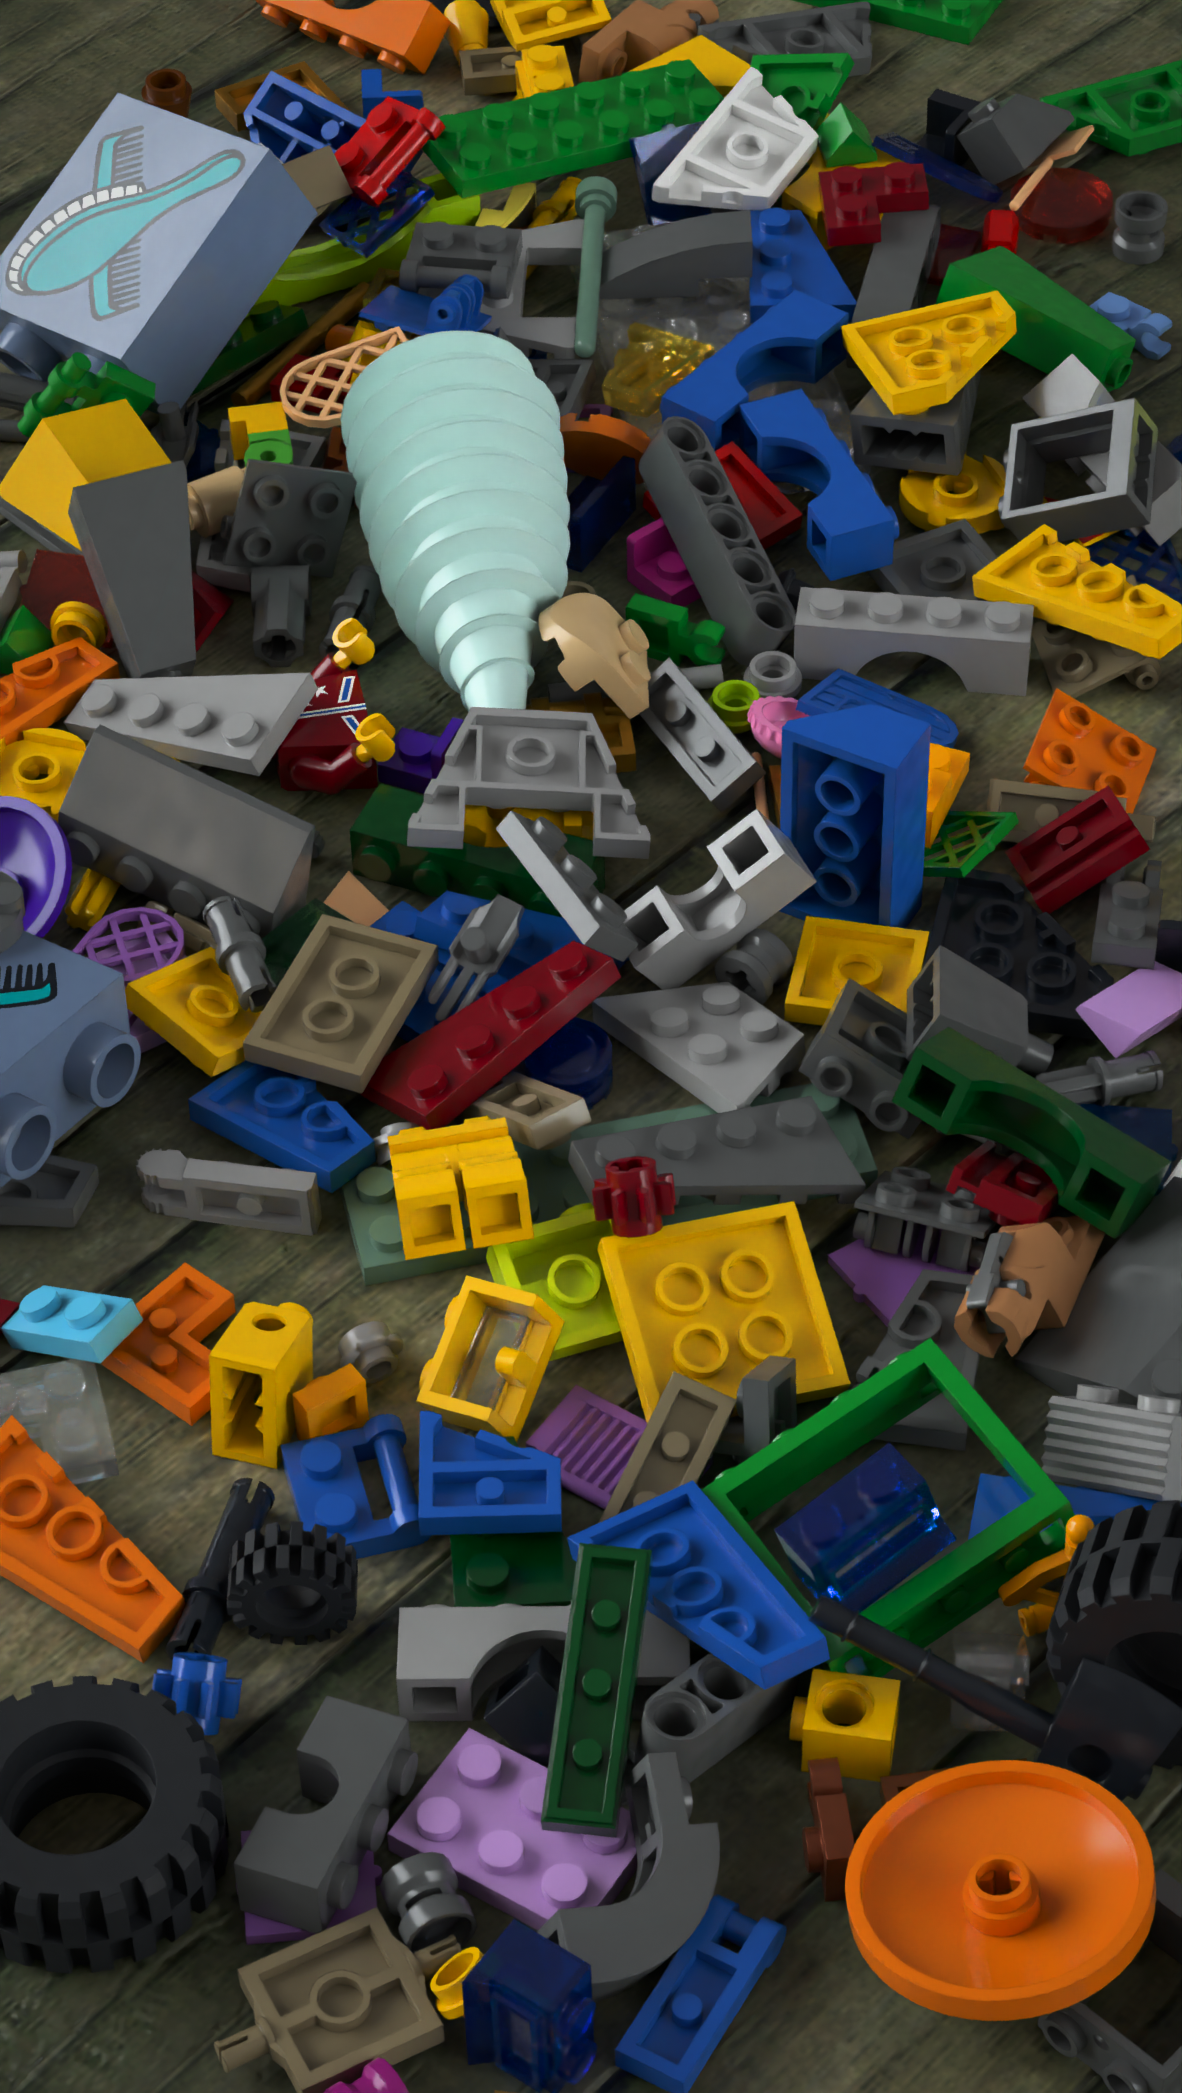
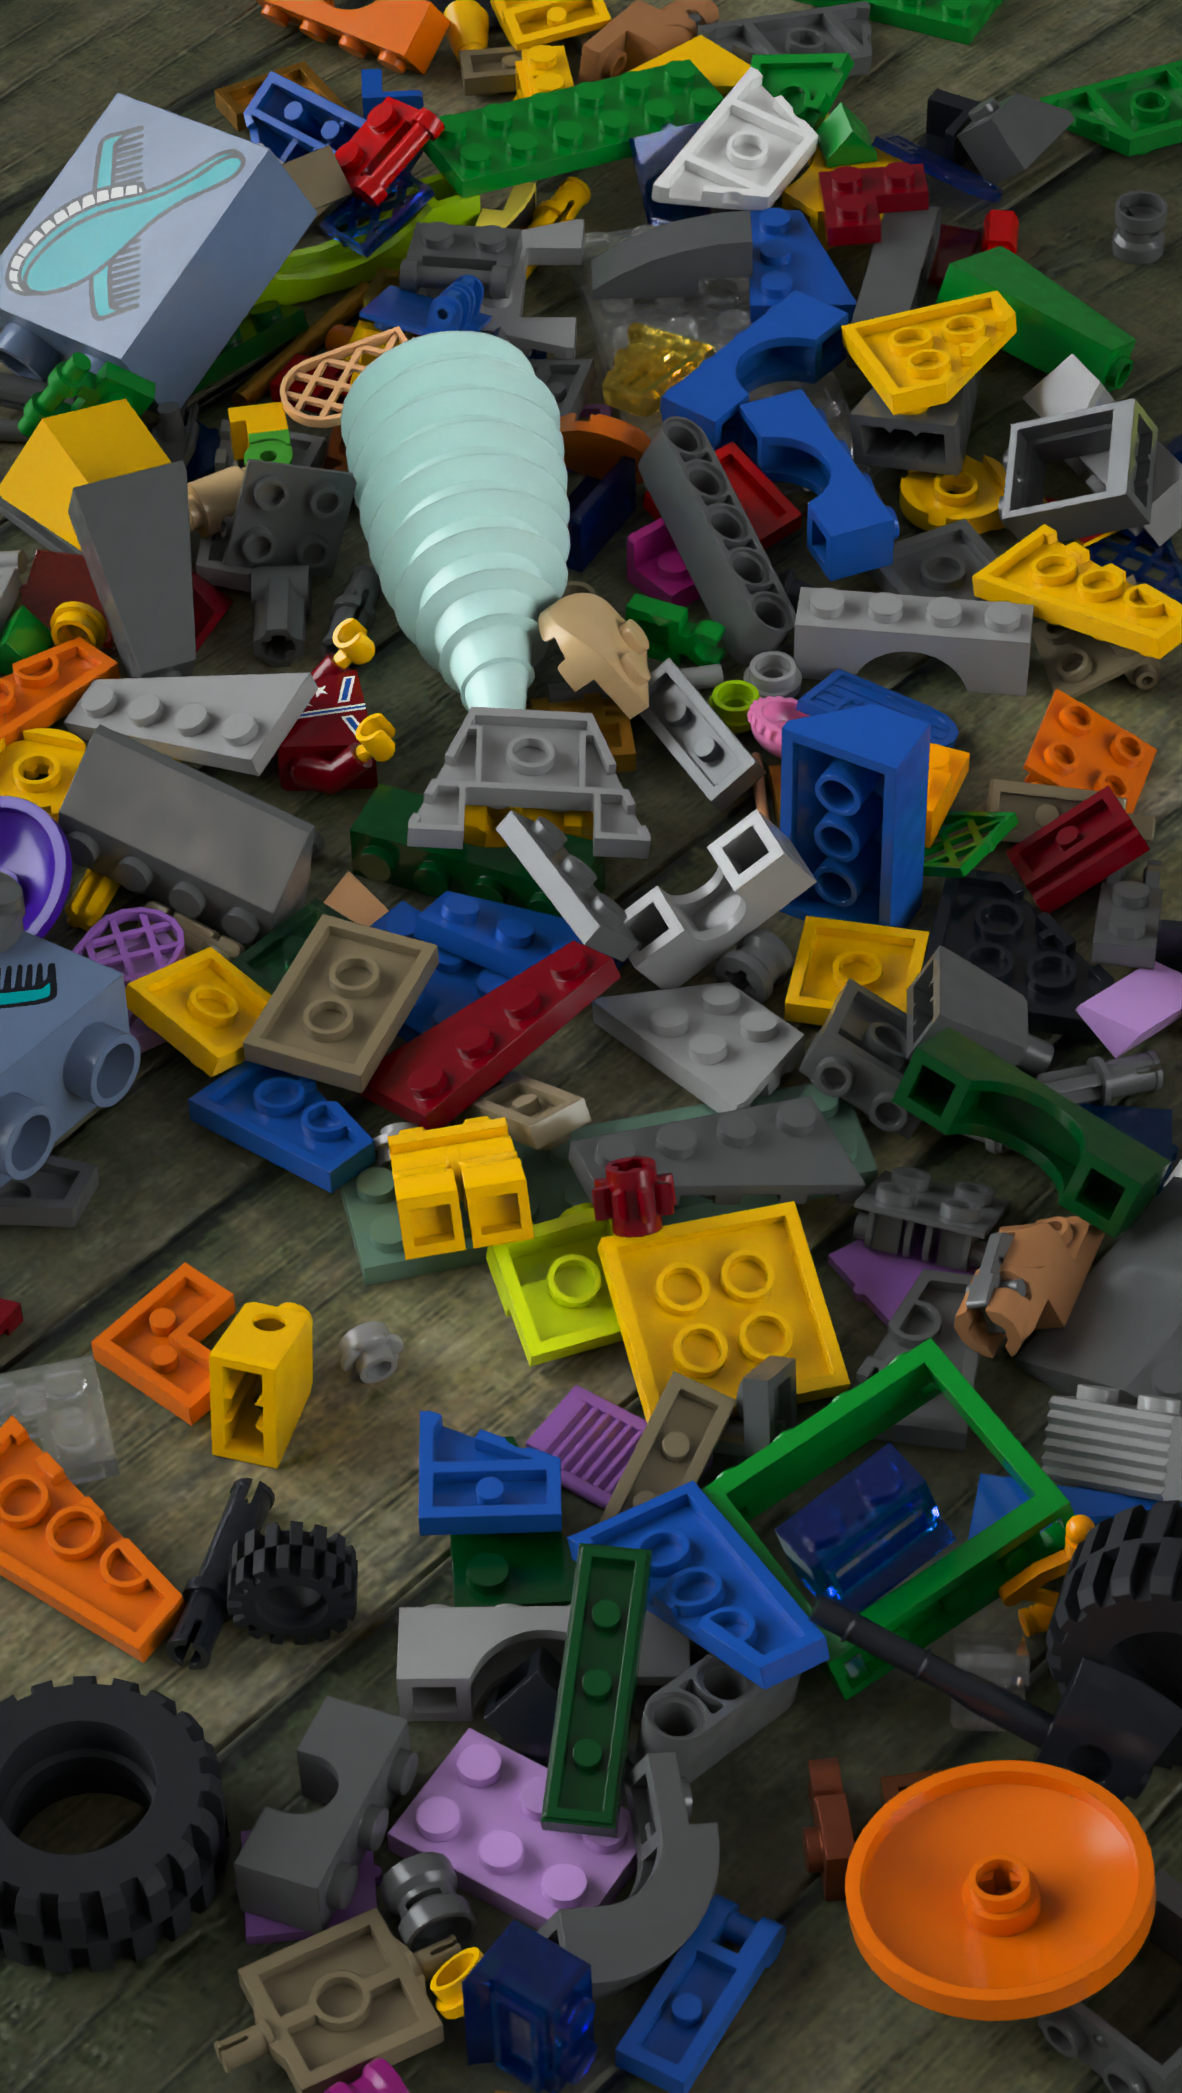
medium azure plate [0,1285,143,1364] -> none
light grey hinge [136,1148,322,1236] -> none
reddish brown cone [141,69,192,118] -> none
blue gear [152,1652,242,1735] -> none
dark grey pin [203,896,277,1013] -> none
blue plate [280,1414,432,1559] -> none
light orange plate [292,1363,369,1441] -> none
dark purple bracket [377,717,464,794] -> none
yellow window [416,1275,565,1442] -> none
dark grey piece [428,894,525,1022] -> none
clear blue wheel [524,1017,613,1110] -> none
sand green piece [574,176,618,358] -> none
yellow brick [789,1669,900,1782] -> none
dark red plate [945,1140,1061,1226] -> none
light nougat piece [1009,125,1094,211] -> none
clear red tile [1010,167,1113,244] -> none
medium blue plate [1089,292,1172,360] -> none

